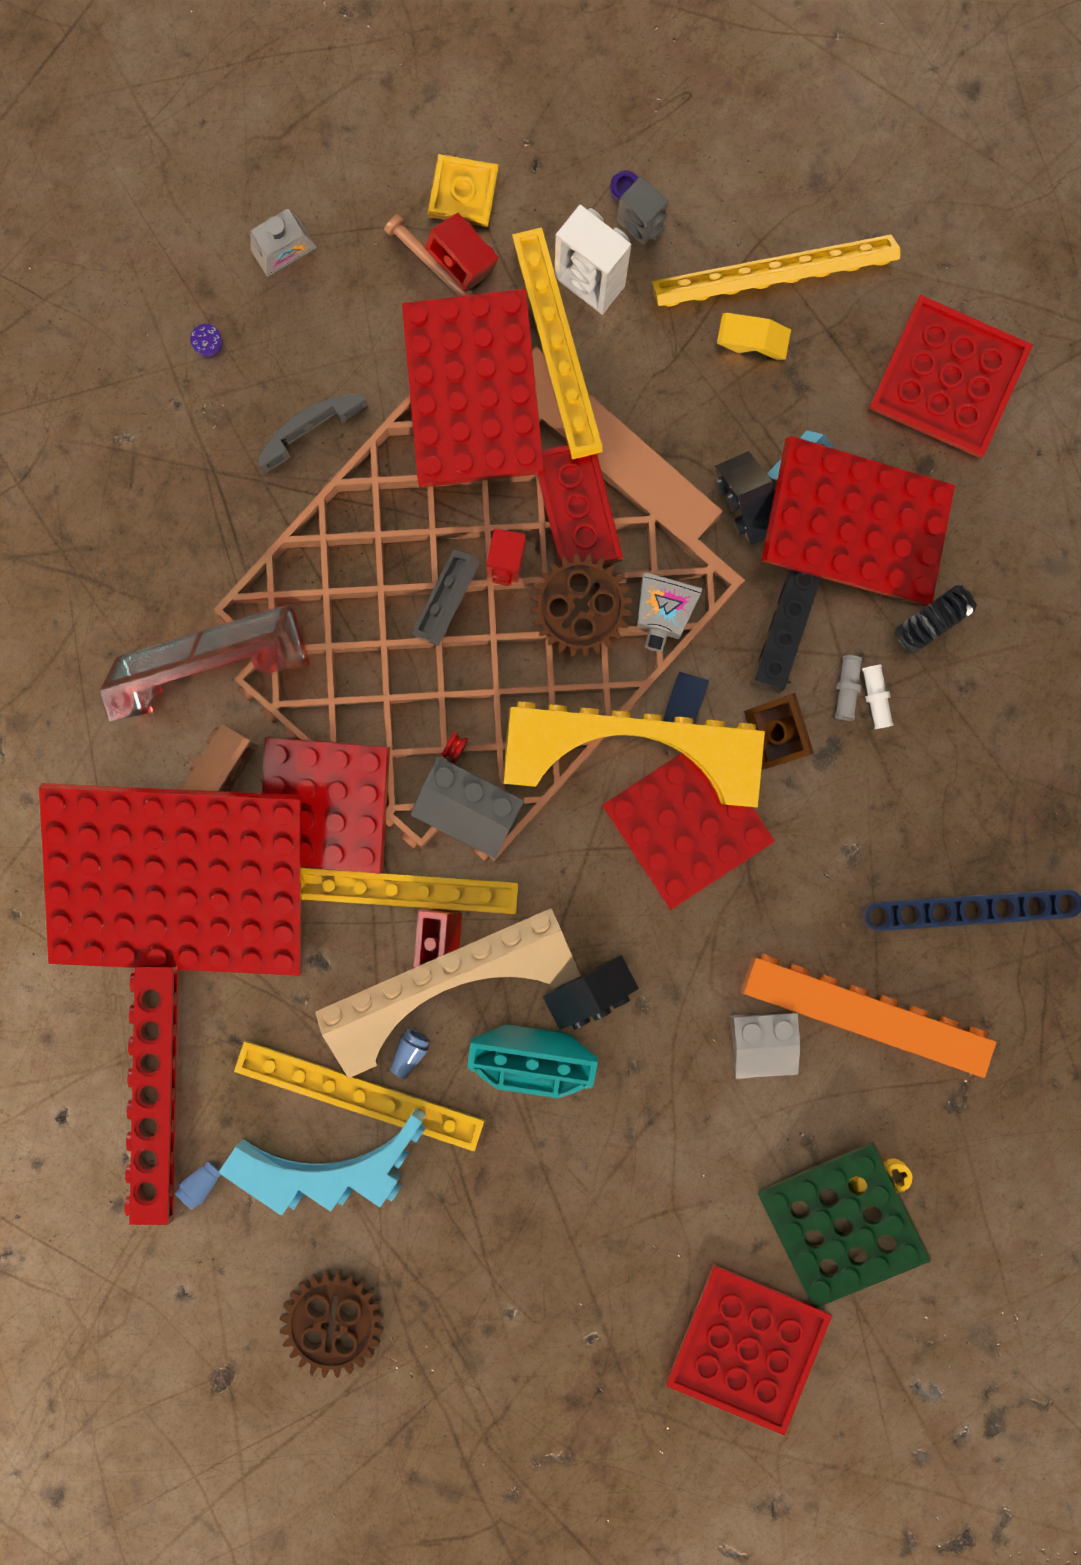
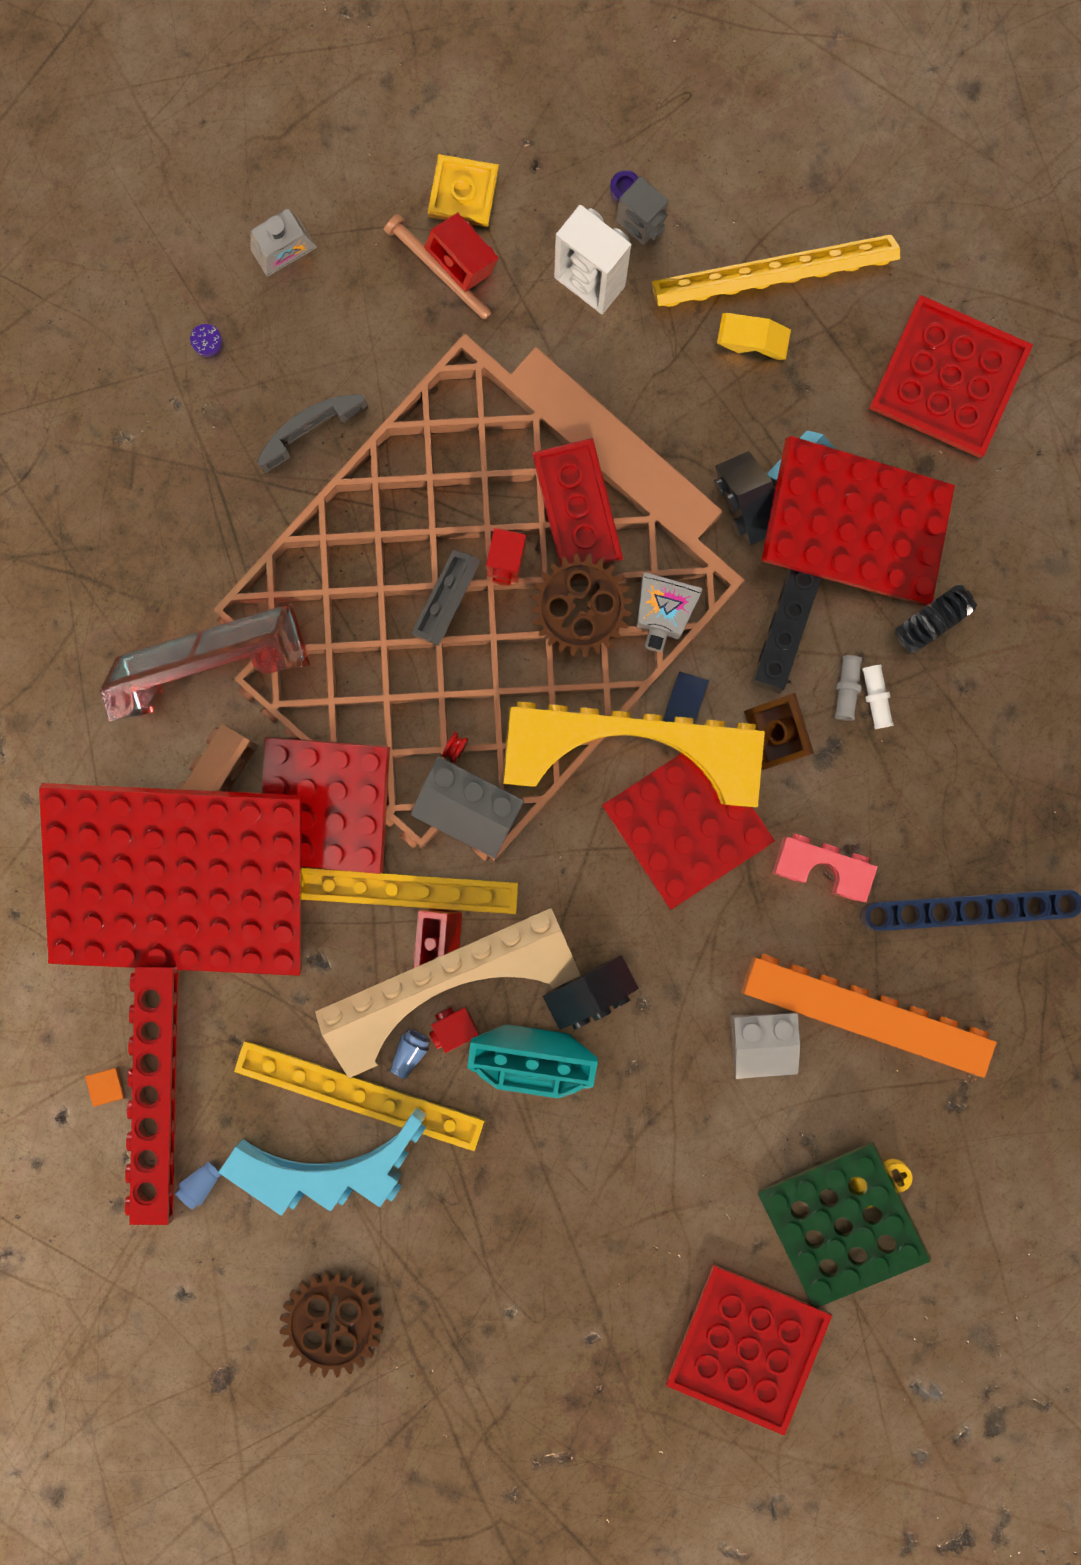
red plate [402,288,545,488] -> none
yellow plate [512,227,603,460] -> none
none -> orange tile [85,1067,126,1107]
none -> red brick [429,1006,480,1053]
none -> coral arch [772,833,878,903]

